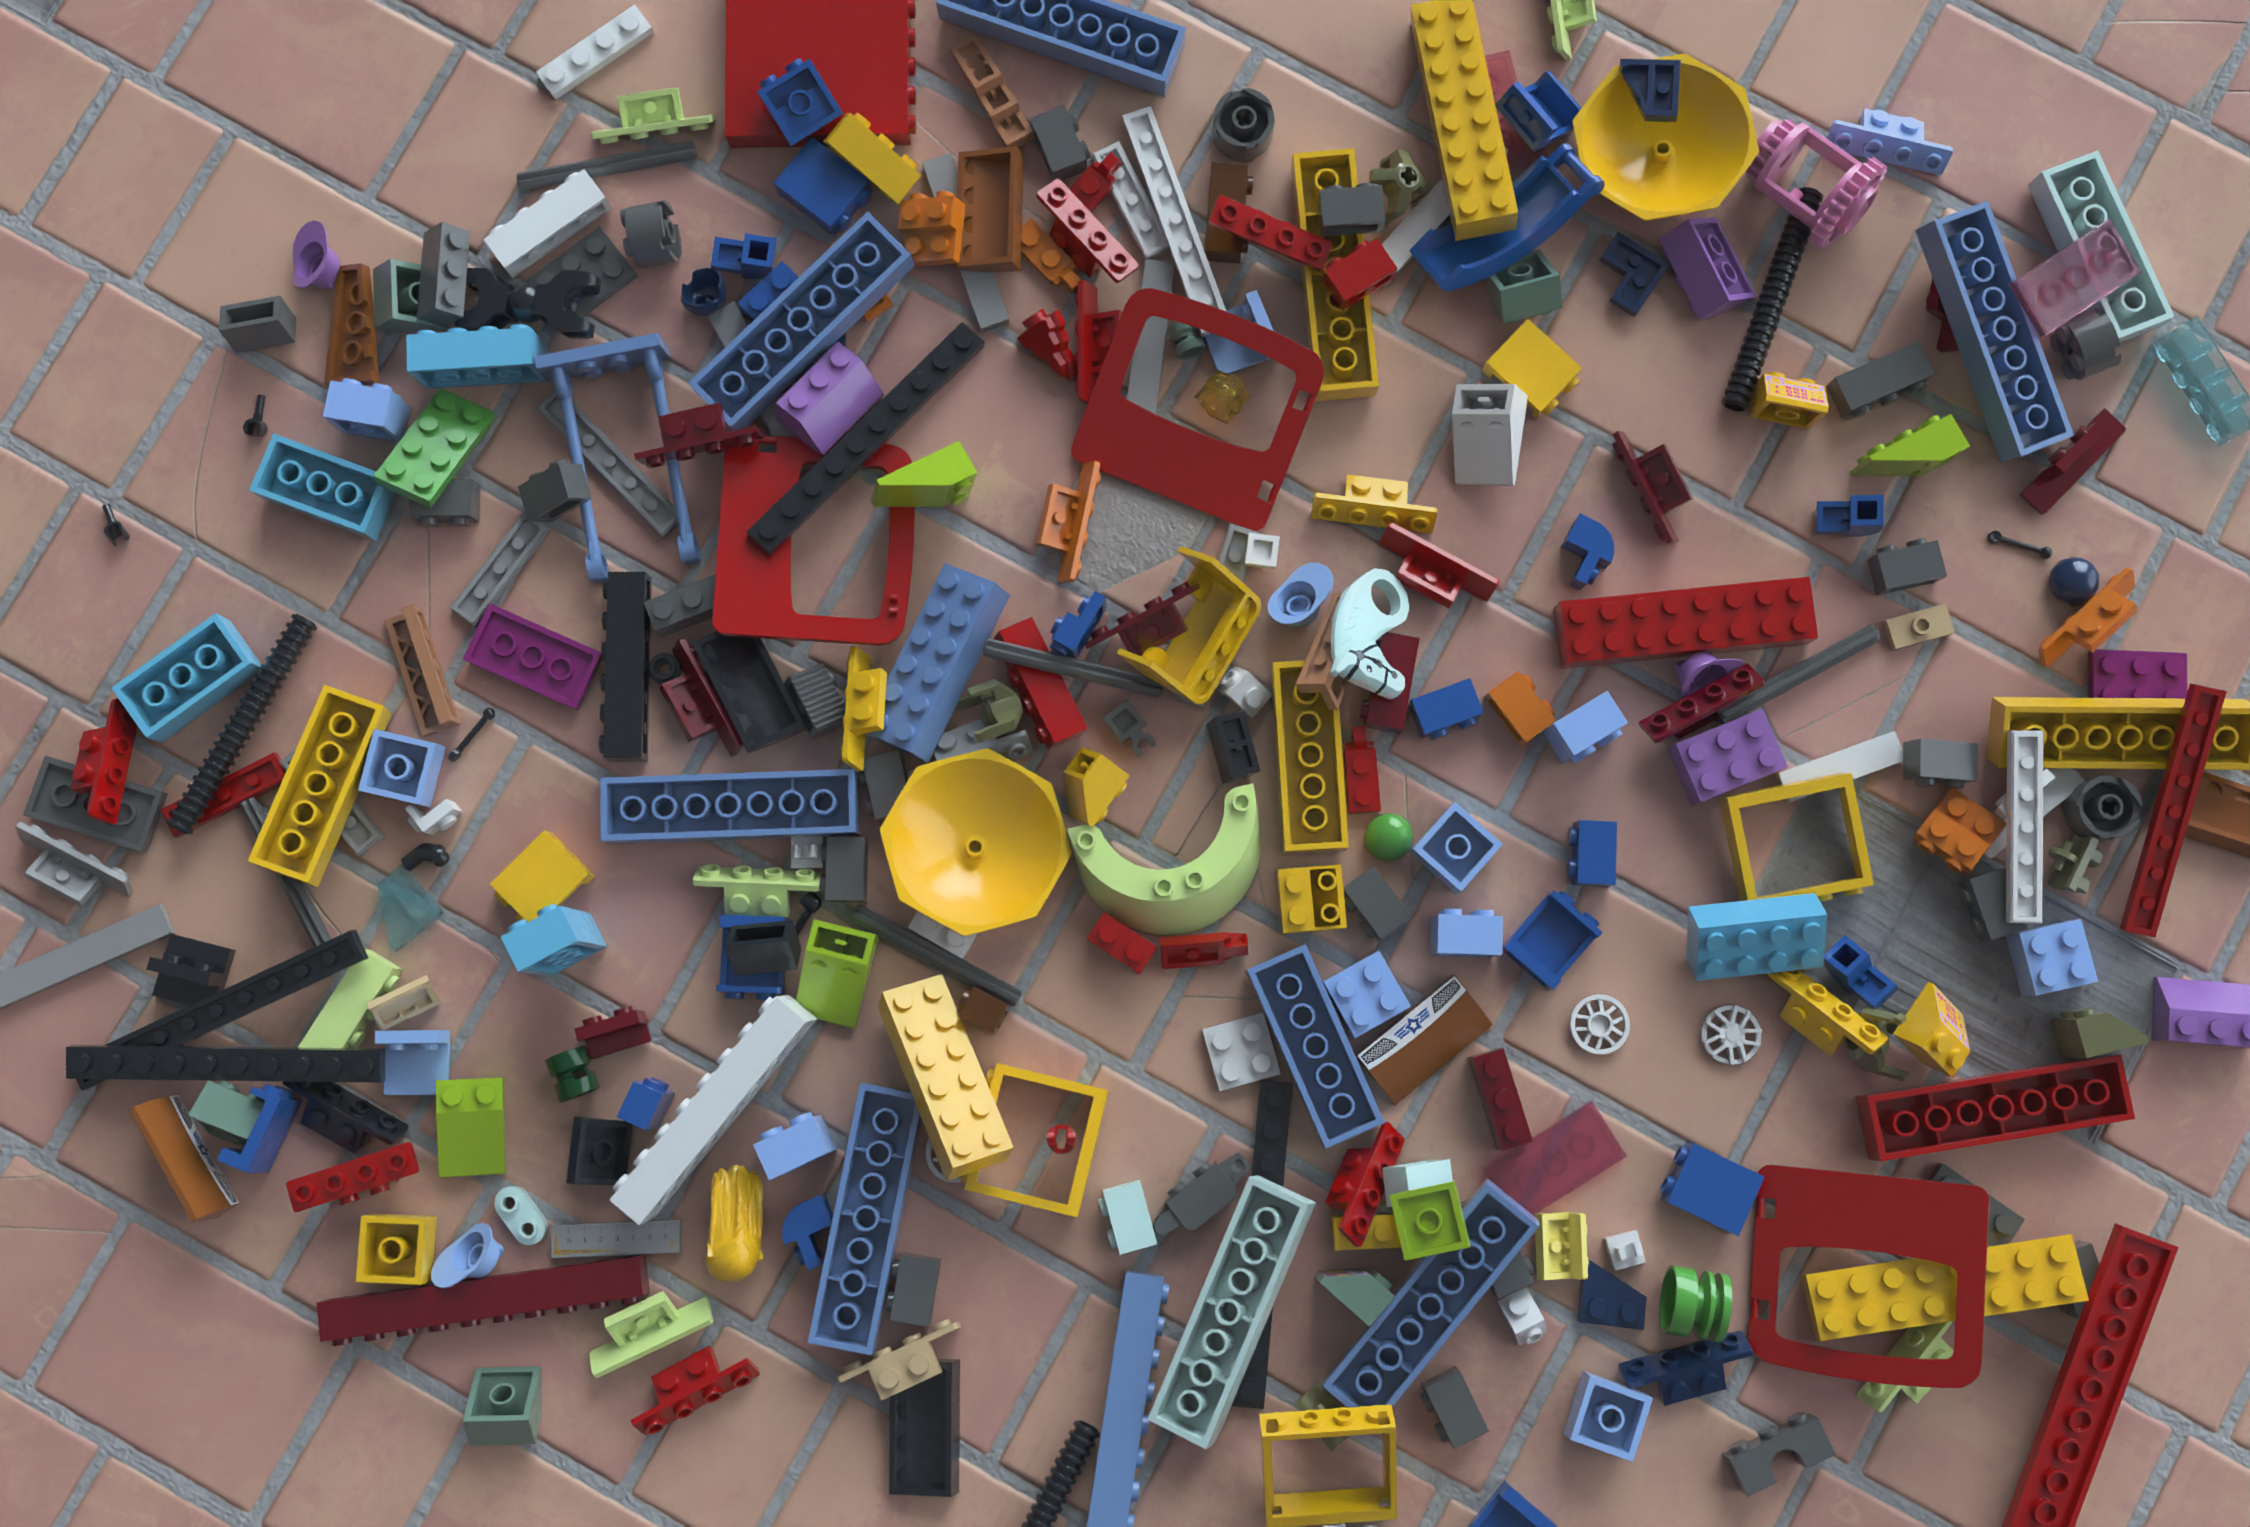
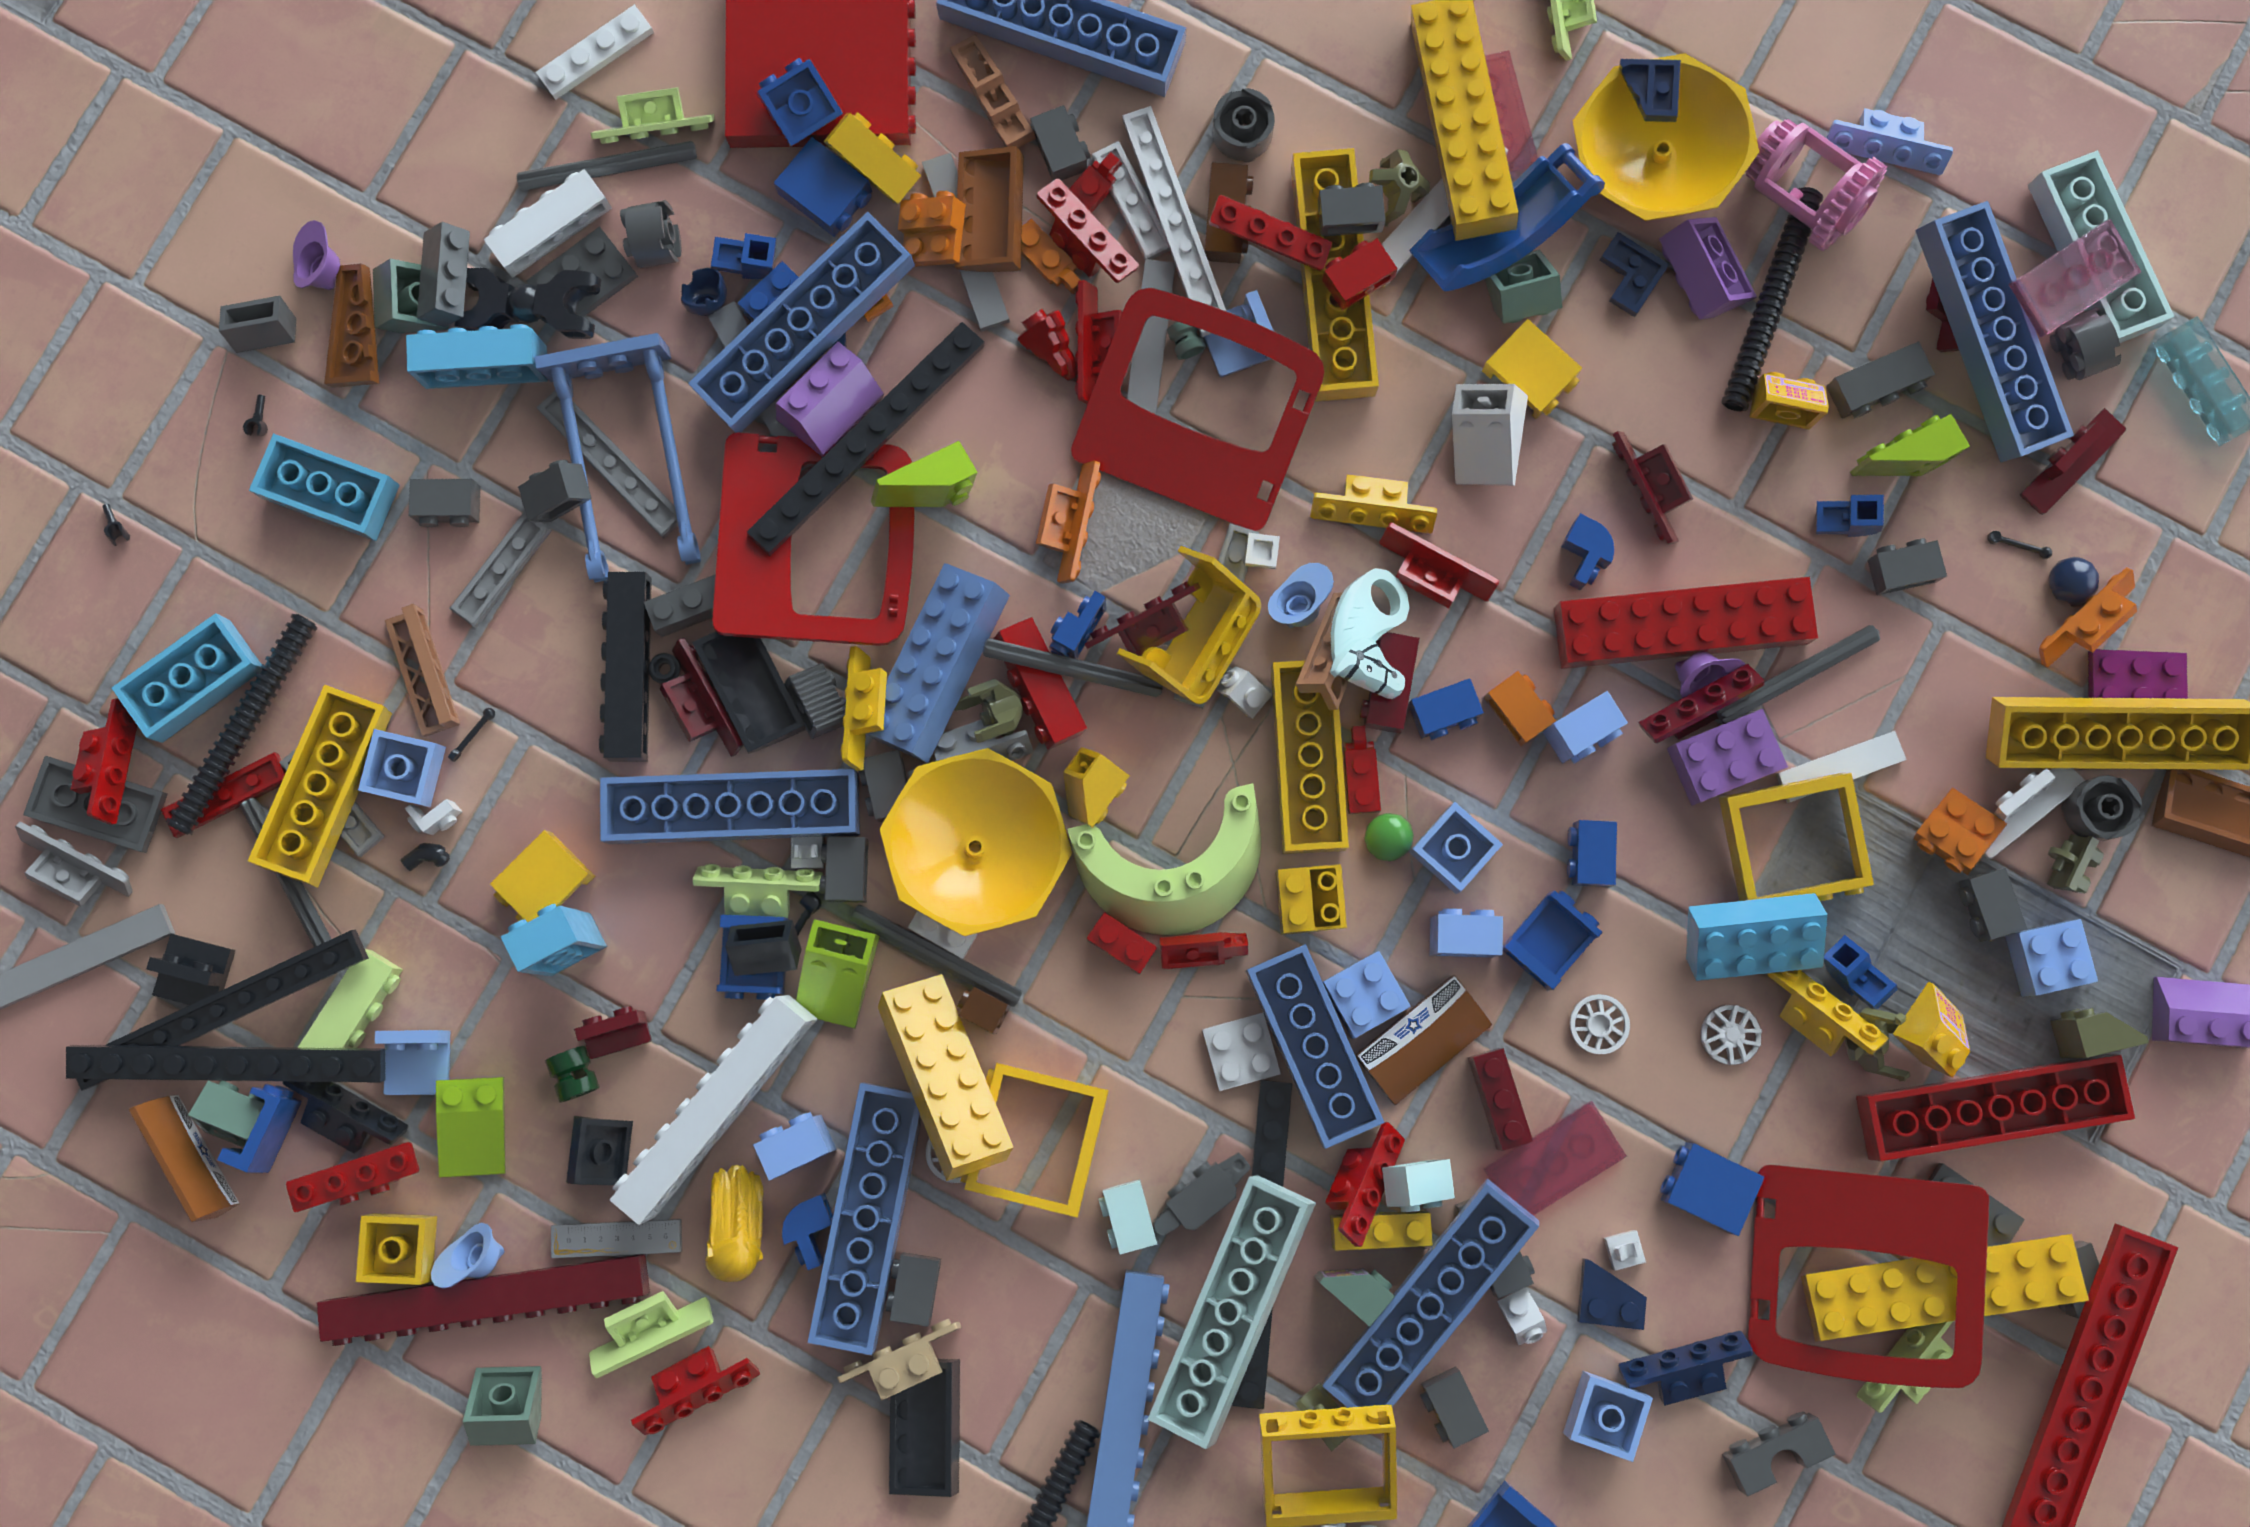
light blue brick [323,378,411,442] -> none
tan plate [366,975,441,1031] -> none
bright green plate [373,388,496,508] -> none
clear light blue wing [377,864,445,952] -> none
magenta plate [462,603,602,711] -> none
light aqua plate [494,1186,548,1245] -> none
blue brick [617,1077,675,1130] -> none
dark red bracket [634,403,763,468] -> none
red hinge [1046,1124,1076,1155] -> none
dark grey plate [1103,699,1156,757] -> none
clear yellow brick [1194,370,1251,424] -> none
black hinge [1206,711,1260,784] -> none
dark grey brick [1344,866,1412,941] -> none
lime plate [1389,1180,1471,1261] -> none
blue panel [1495,71,1581,151] -> none
light yellow bracket [1534,1212,1589,1280] -> none
bright green wheel [1659,1265,1733,1343] -> none
tan plate [1883,603,1955,651] -> none
dark grey brick [1903,738,1978,789] -> none
white tile [2006,730,2043,923] -> none
red plate [2120,683,2227,937] -> none

